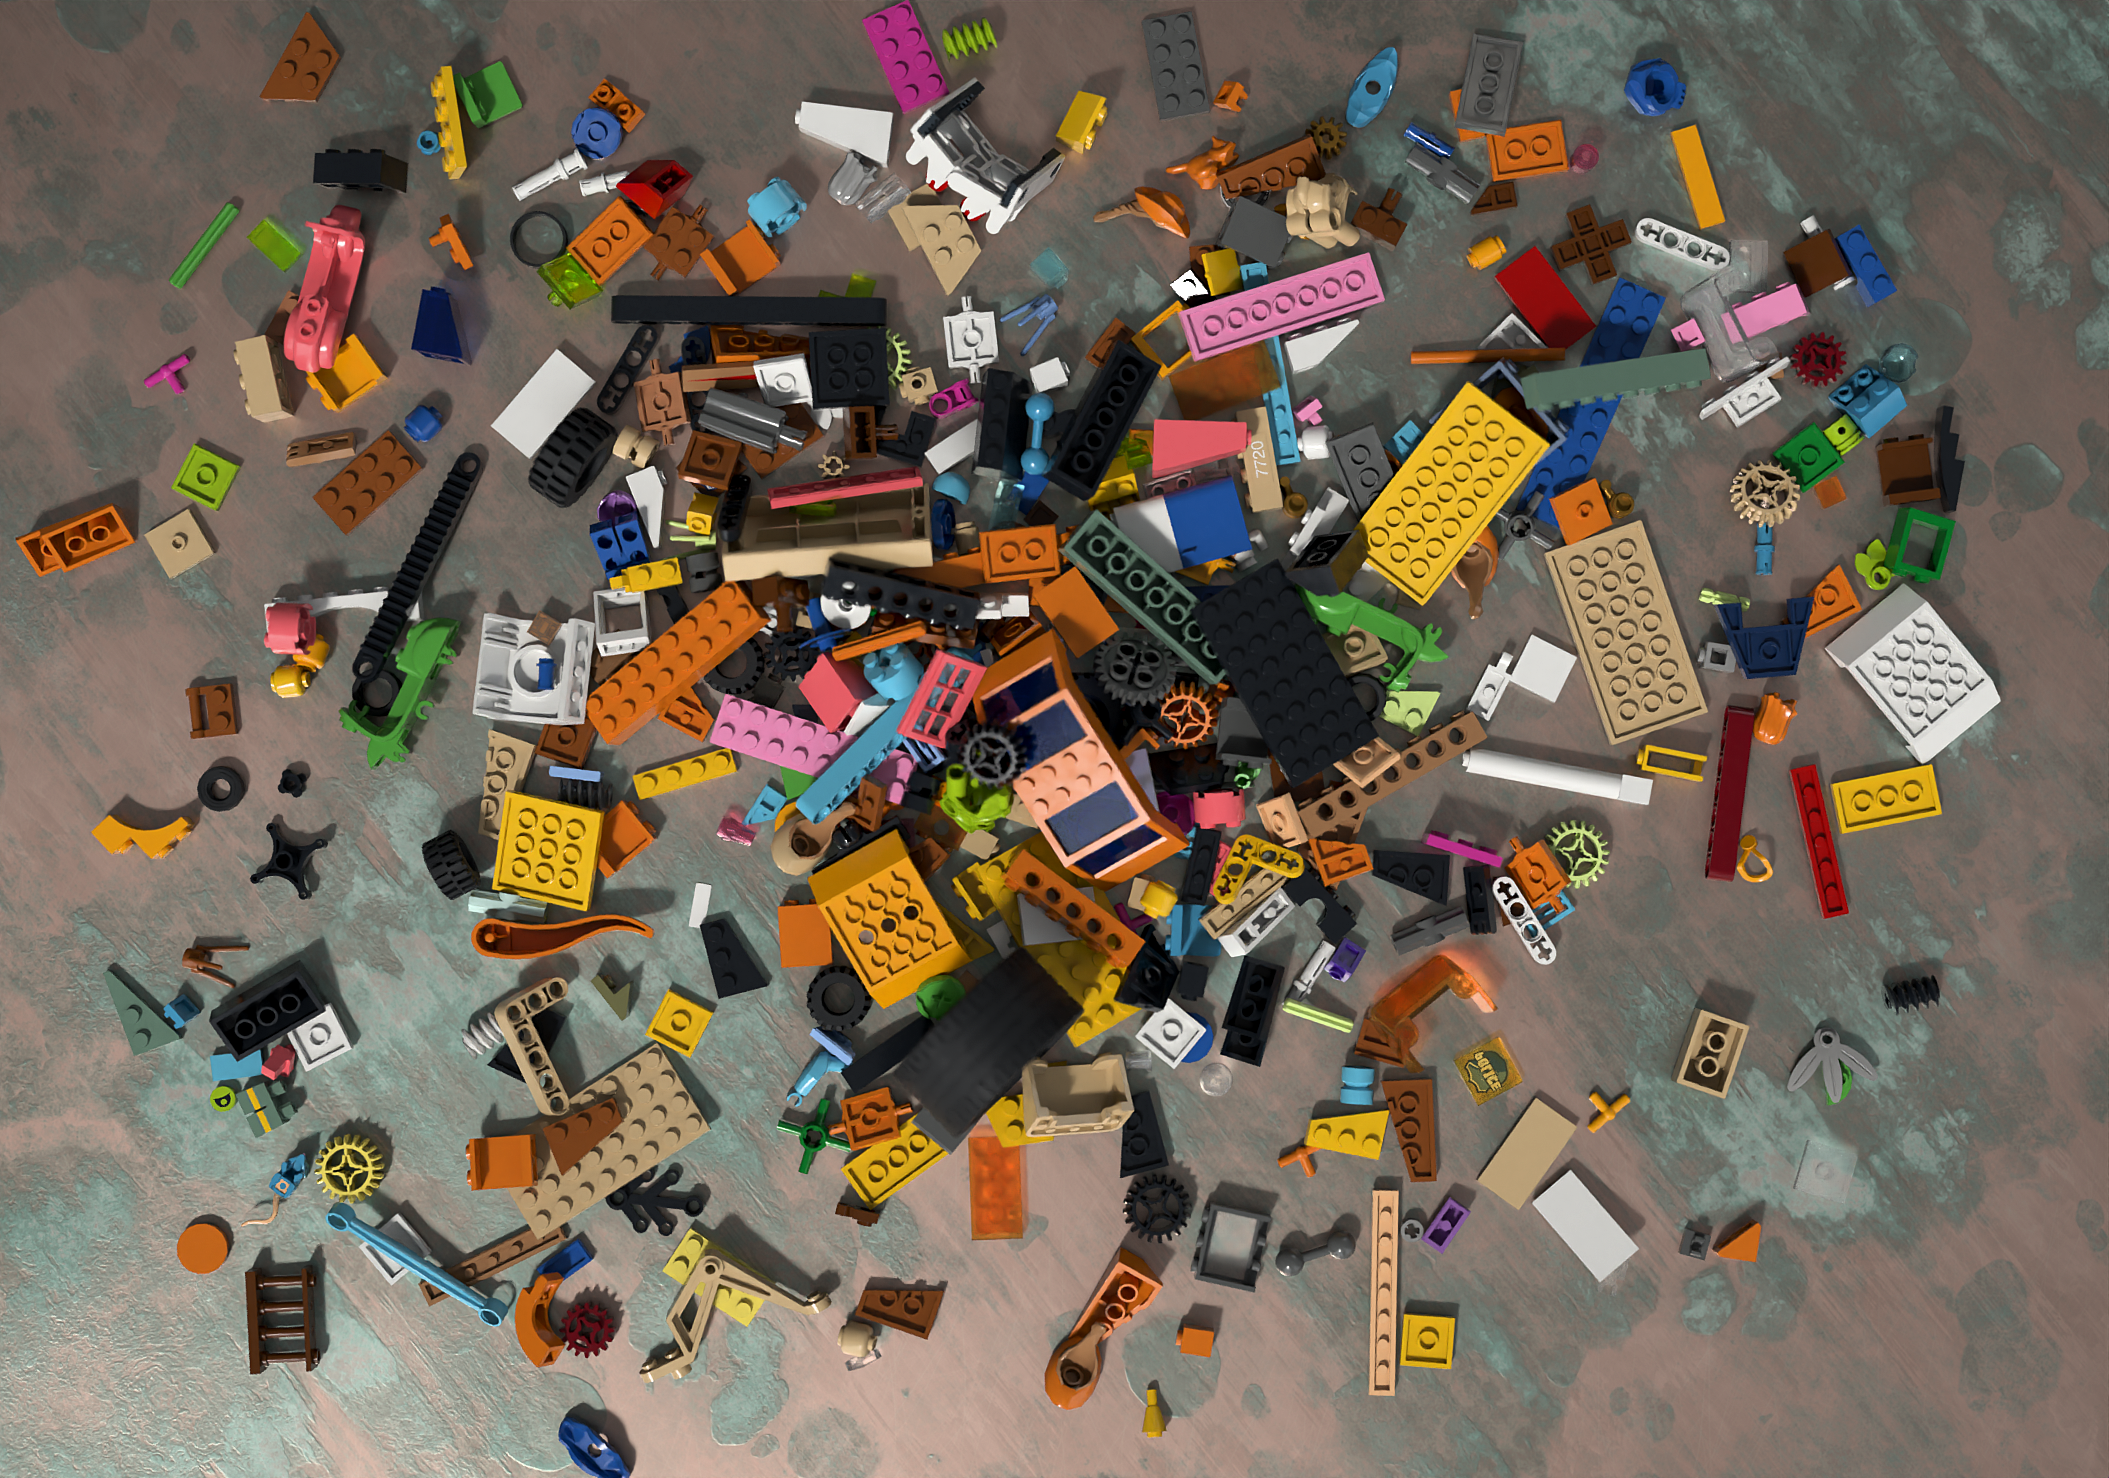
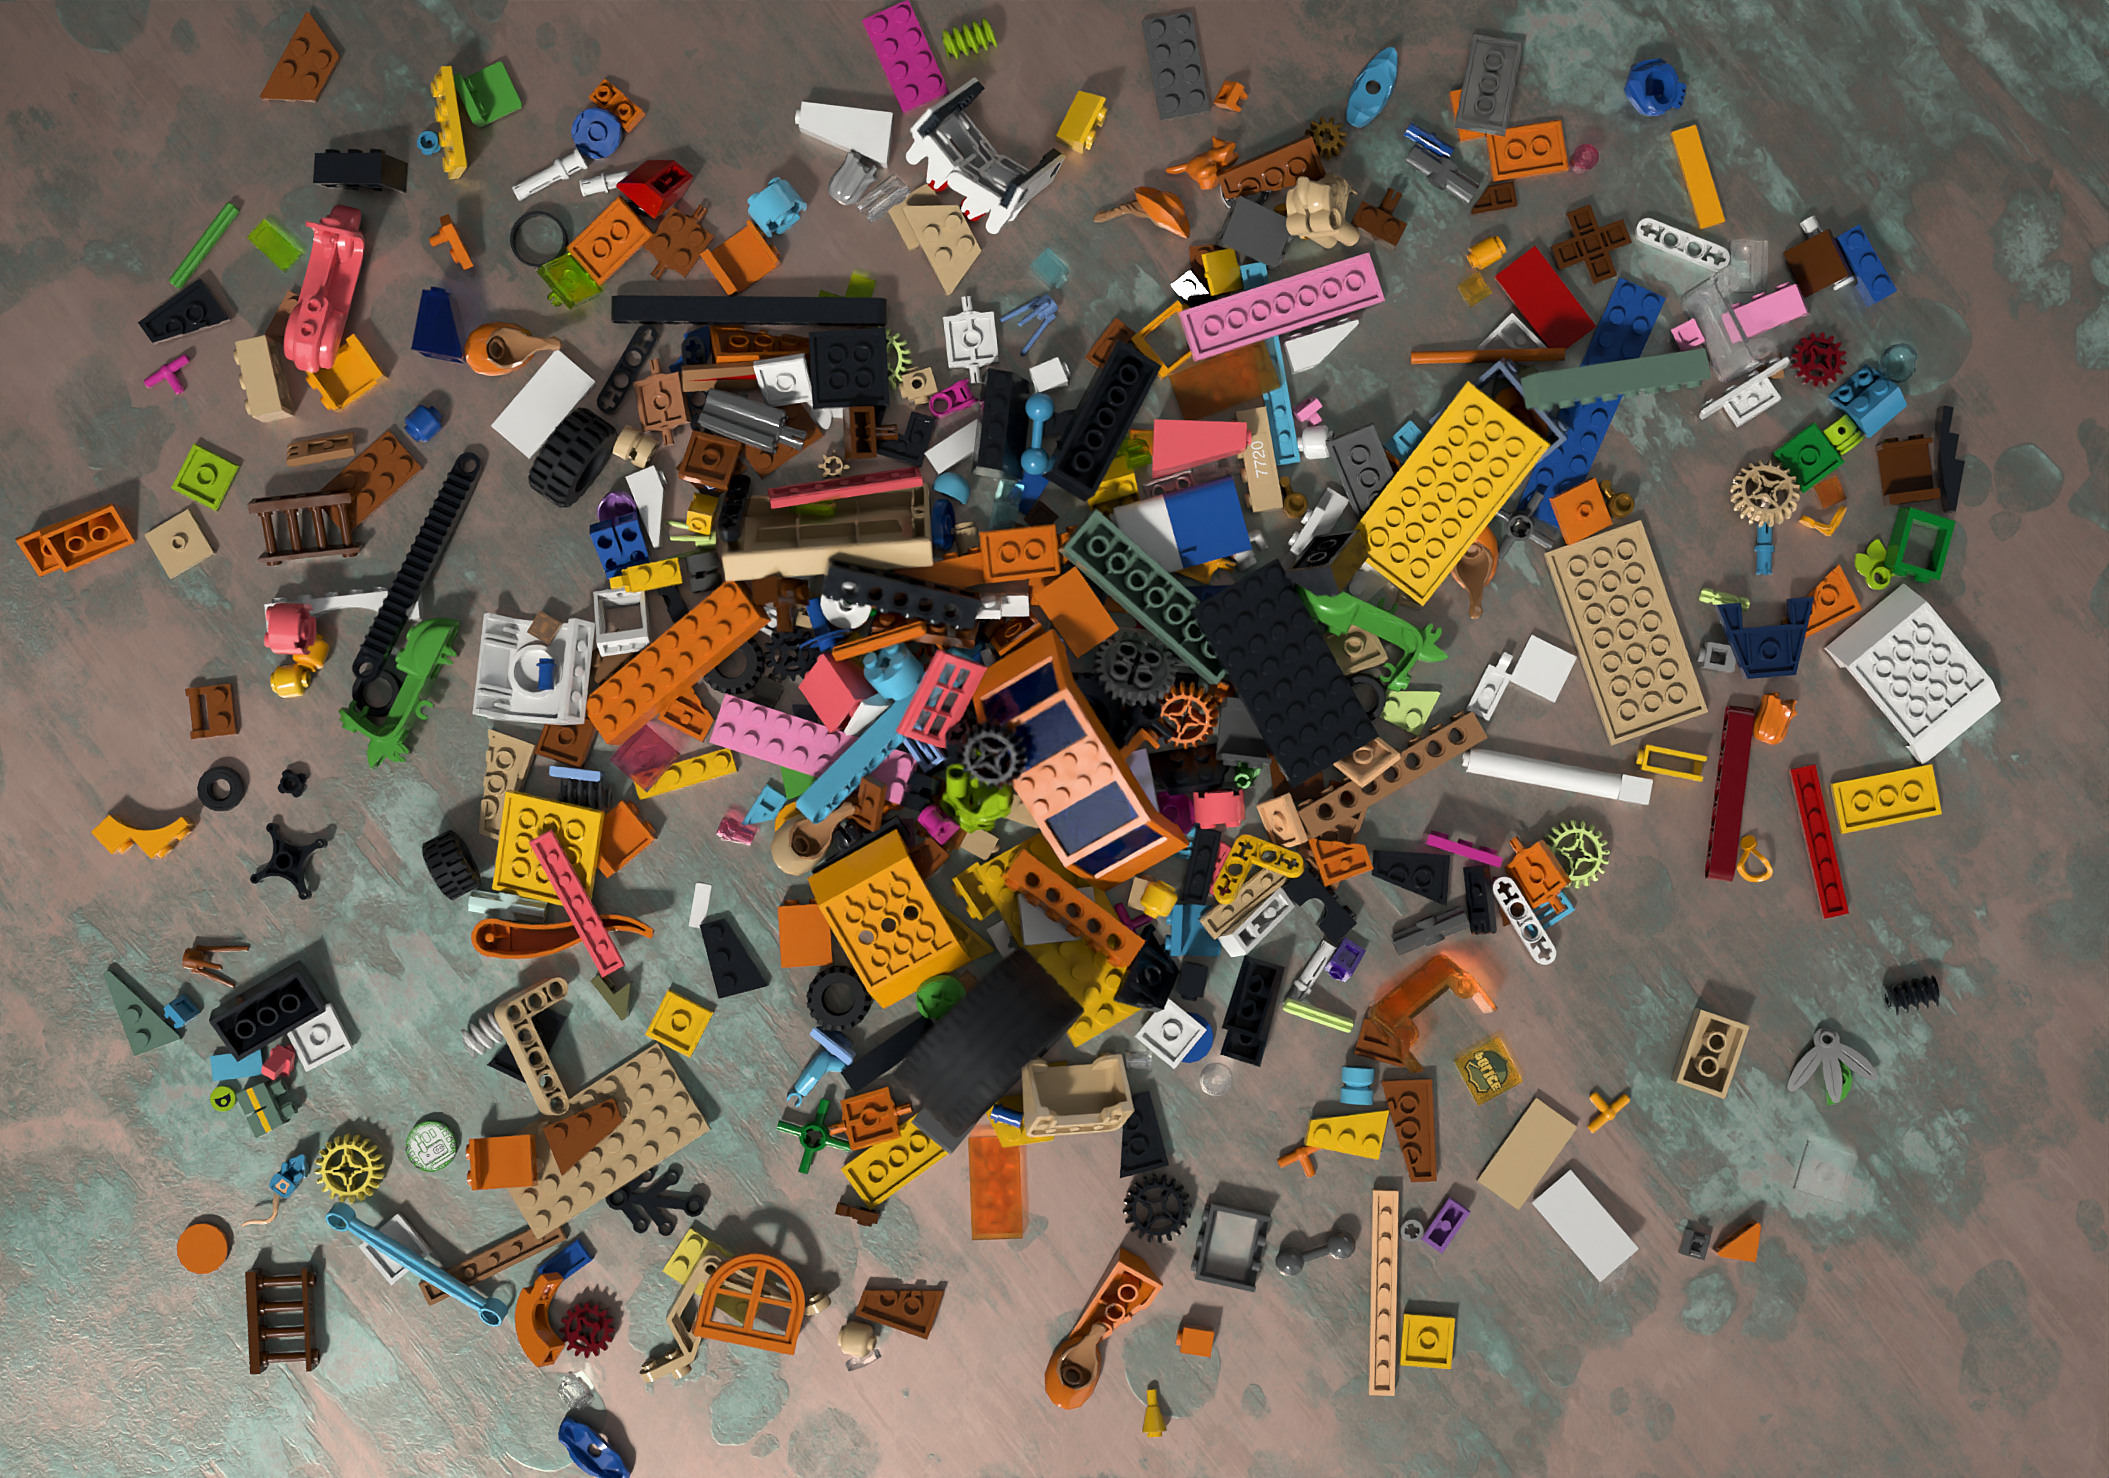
none -> black wing [138,278,232,344]
none -> reddish brown fence [248,487,364,566]
none -> tile [405,1120,457,1172]
none -> hat [464,321,563,376]
none -> coral tile [529,830,626,977]
none -> clear head [558,1371,596,1411]
none -> clear pink tile [609,724,680,792]
none -> orange window [691,1252,805,1356]
none -> dark pink piece [918,805,960,846]
none -> blue pin [990,1103,1024,1128]
none -> clear yellow tile [1456,272,1492,308]
none -> light orange piece [1799,505,1847,536]

